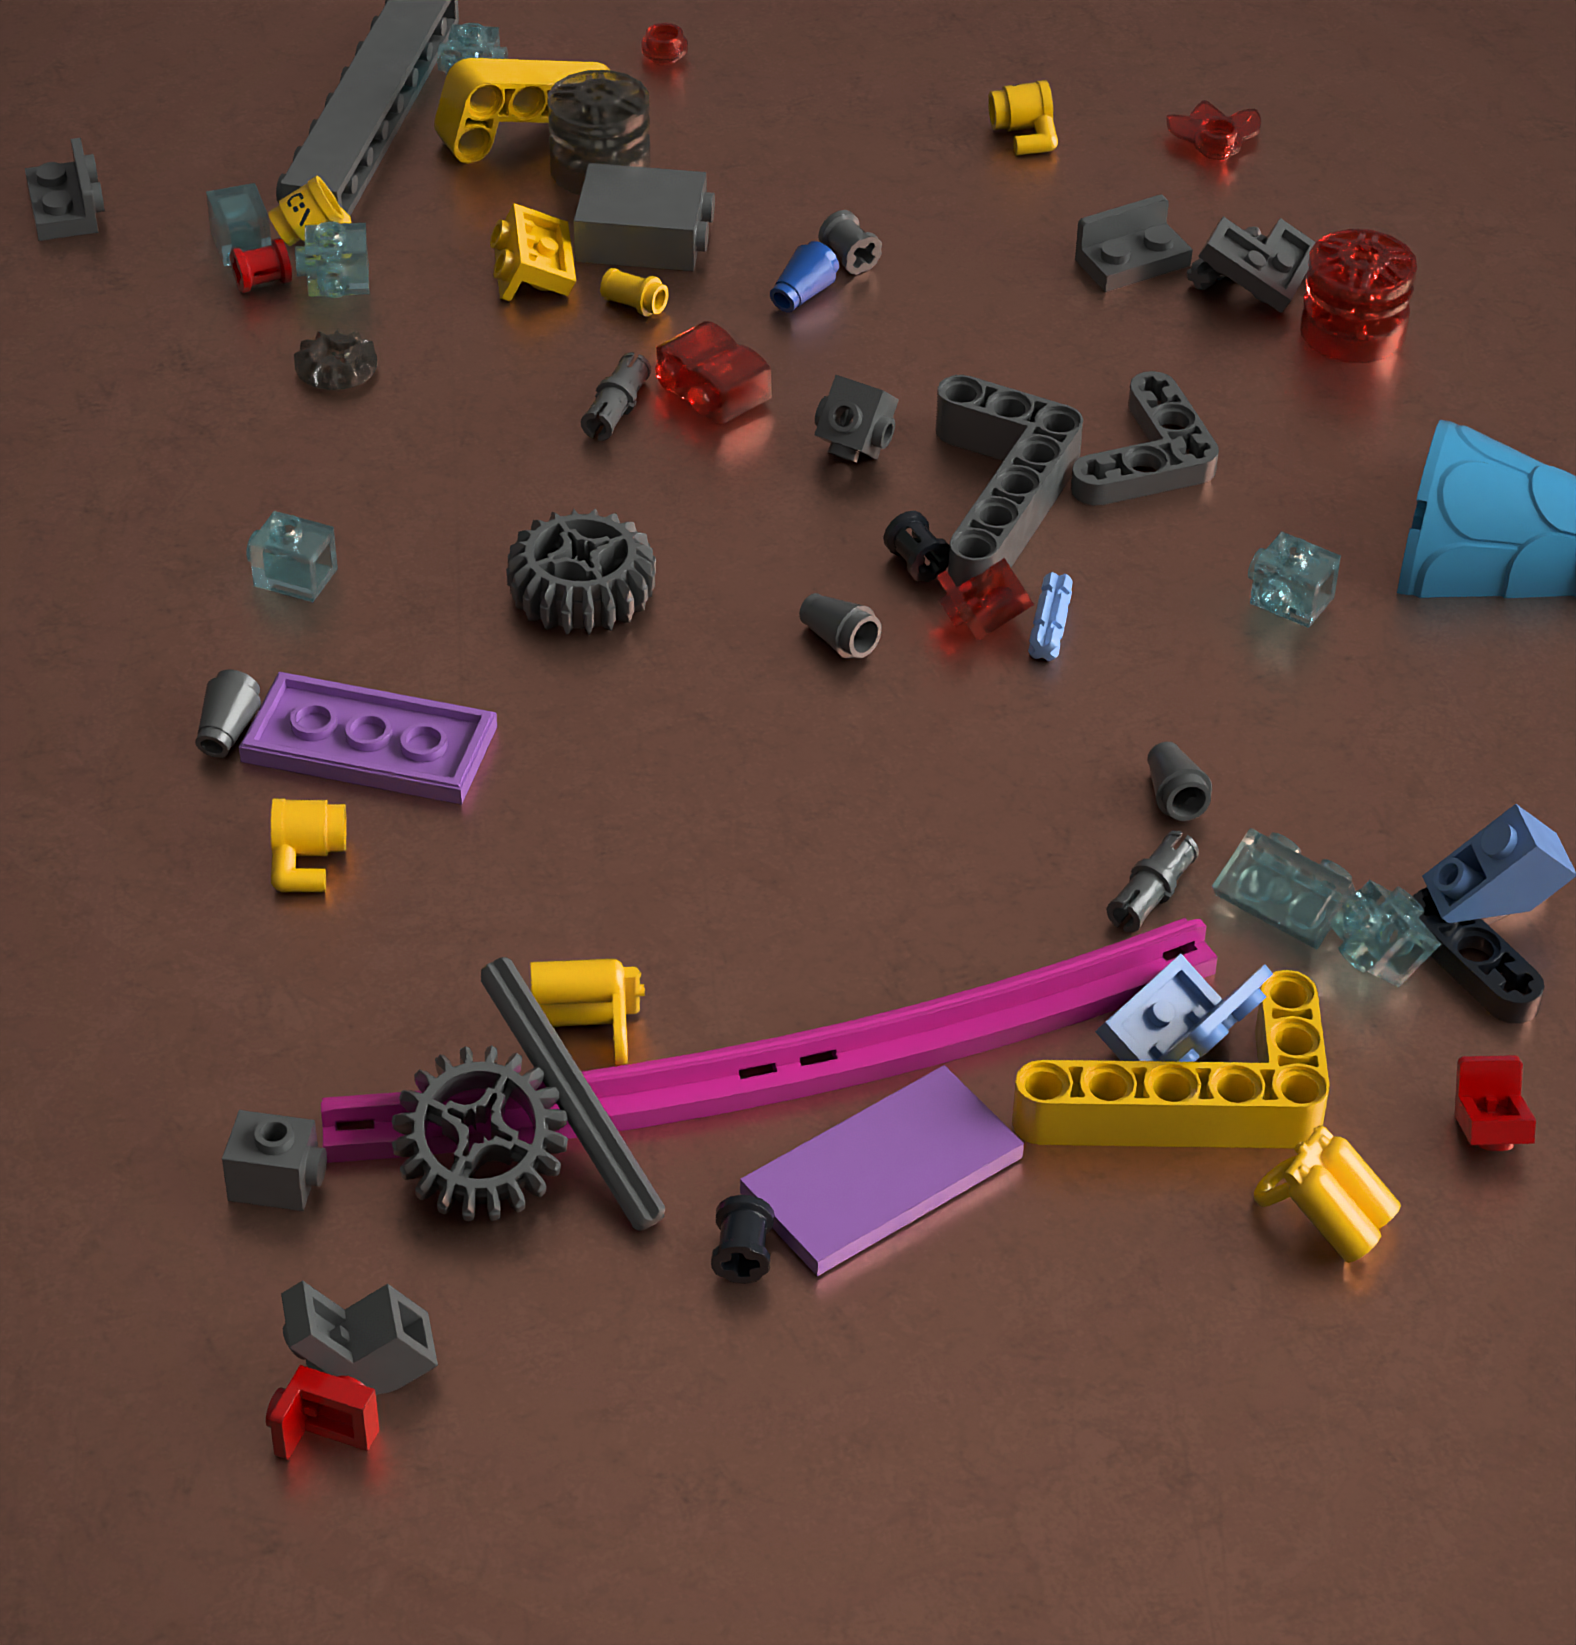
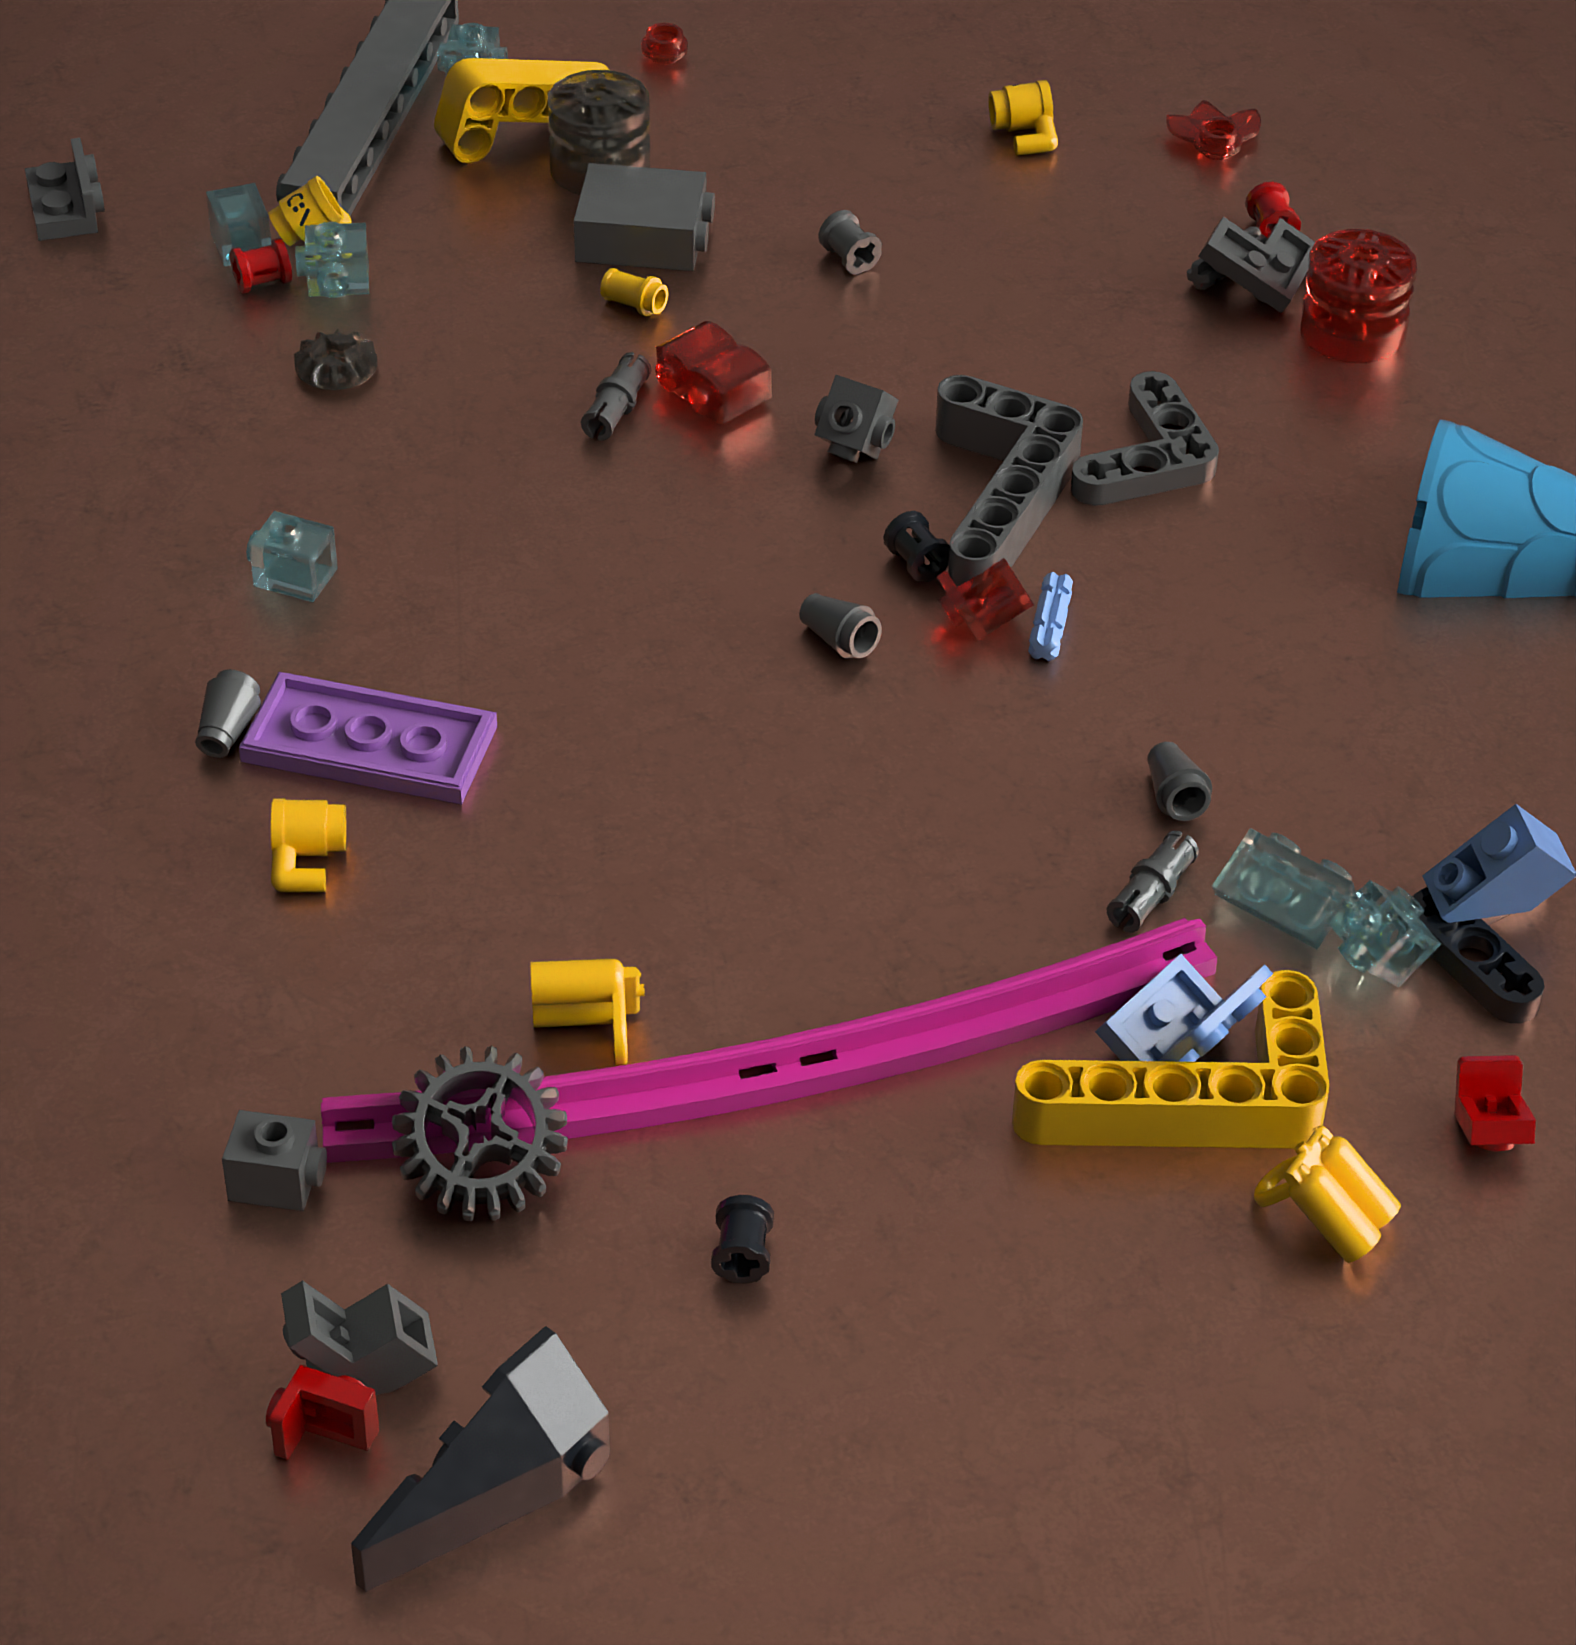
dark grey axle [481,957,665,1231] -> none
yellow bracket [490,203,576,302] -> none
dark grey gear [506,508,656,635] -> none
medium lavender tile [740,1065,1024,1276] -> none
blue cone [770,241,839,313] -> none
dark grey bracket [1075,194,1193,292] -> none
clear light blue brick [1248,531,1341,628] -> none
none -> black wedge [351,1326,611,1592]
none -> red bush [1245,181,1301,236]

